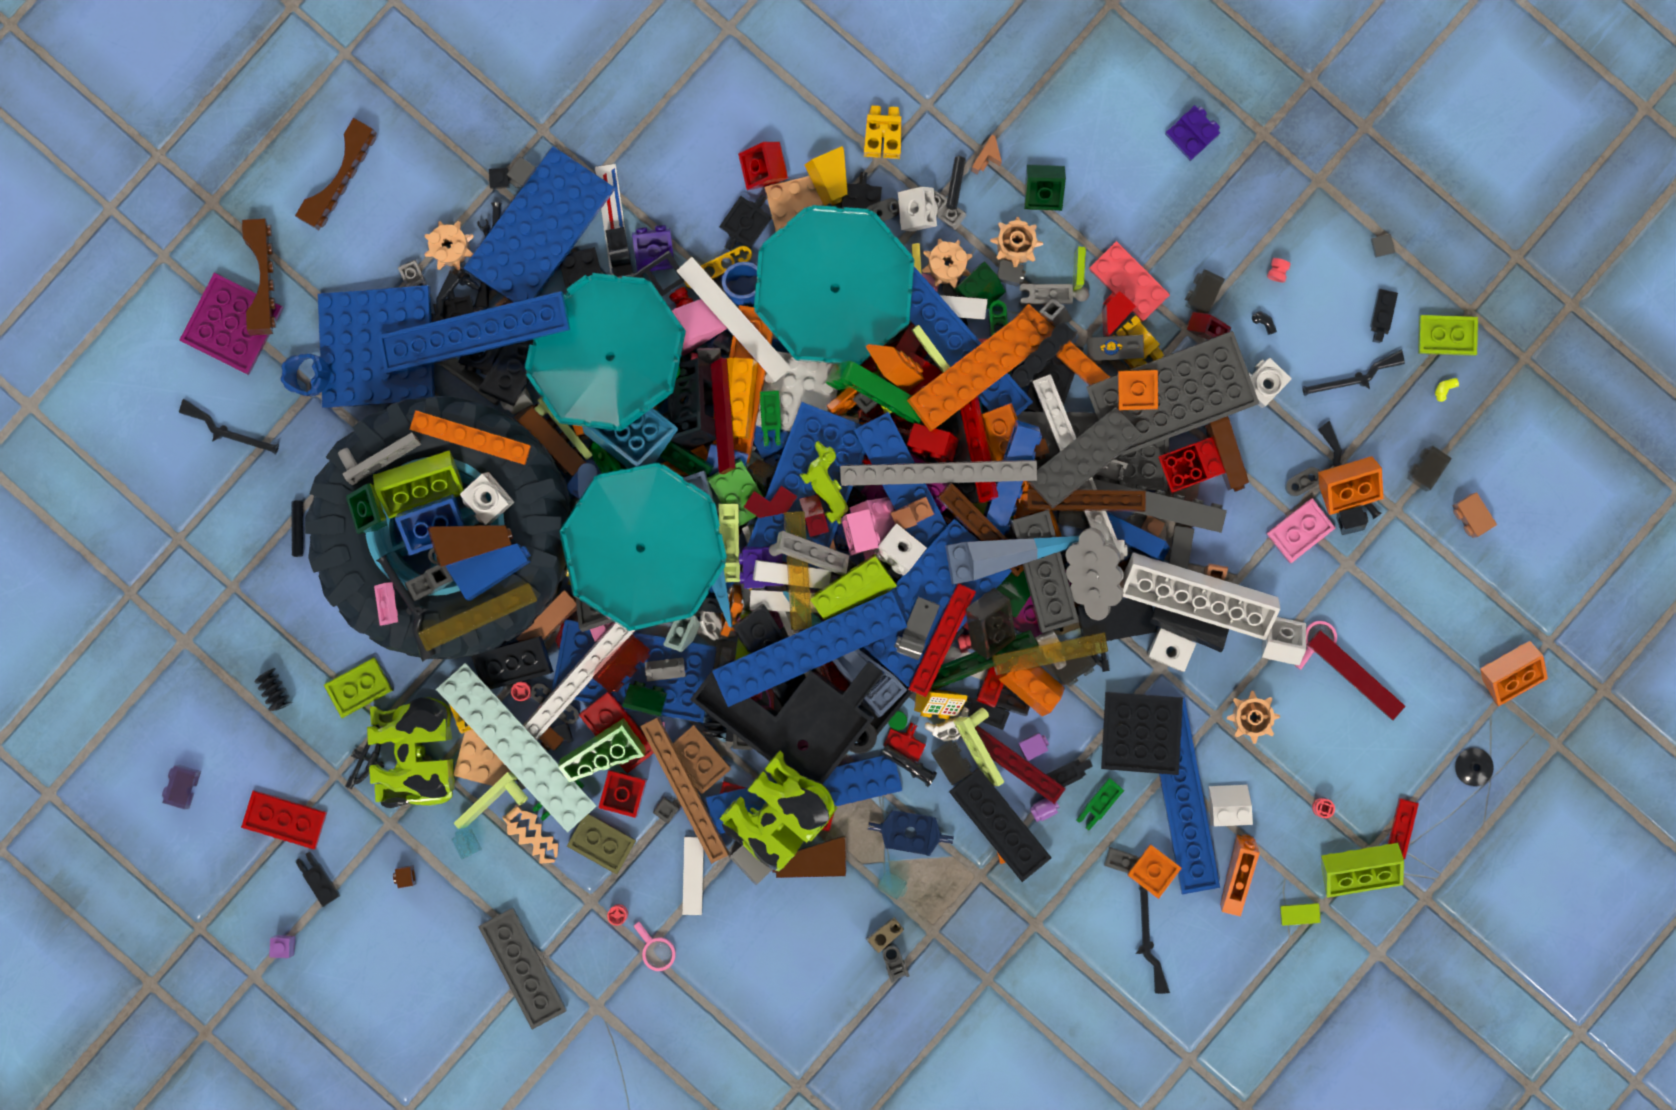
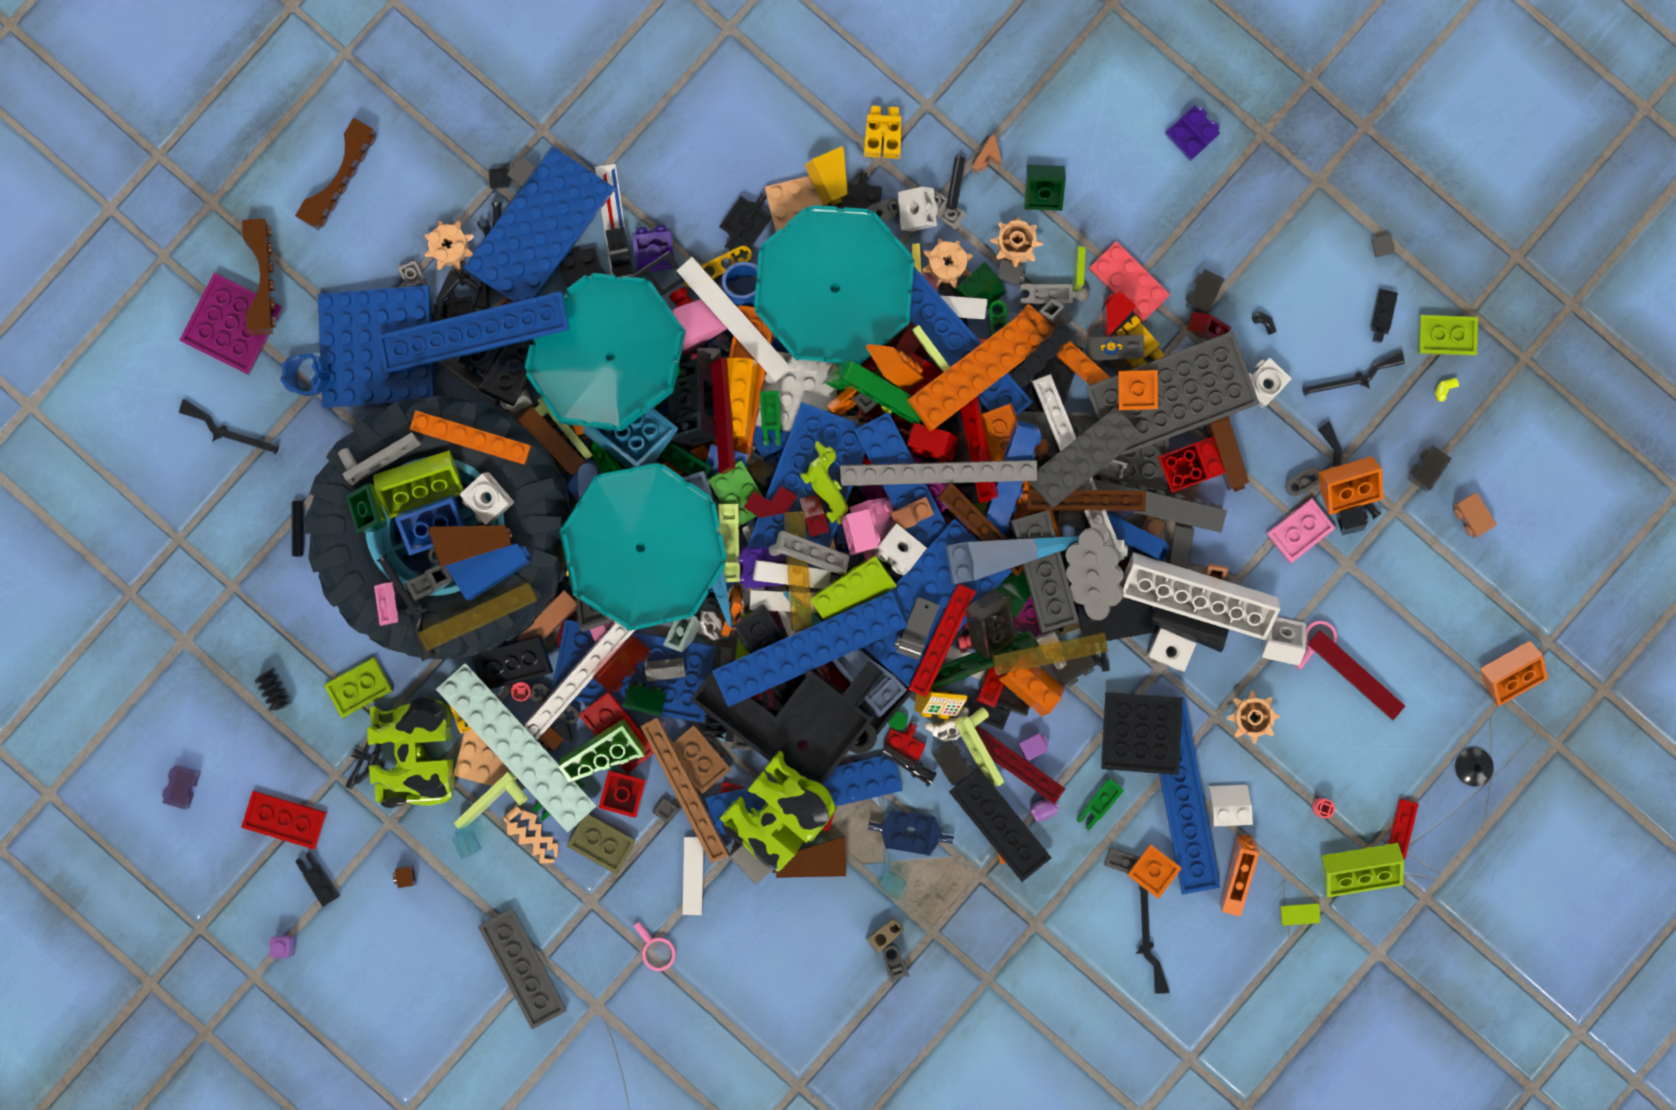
coral wheel [607,904,628,926] -> none
red slope [738,142,788,190] -> none
black hinge [1046,759,1093,787] -> none
coral wheel [1267,258,1291,283] -> none

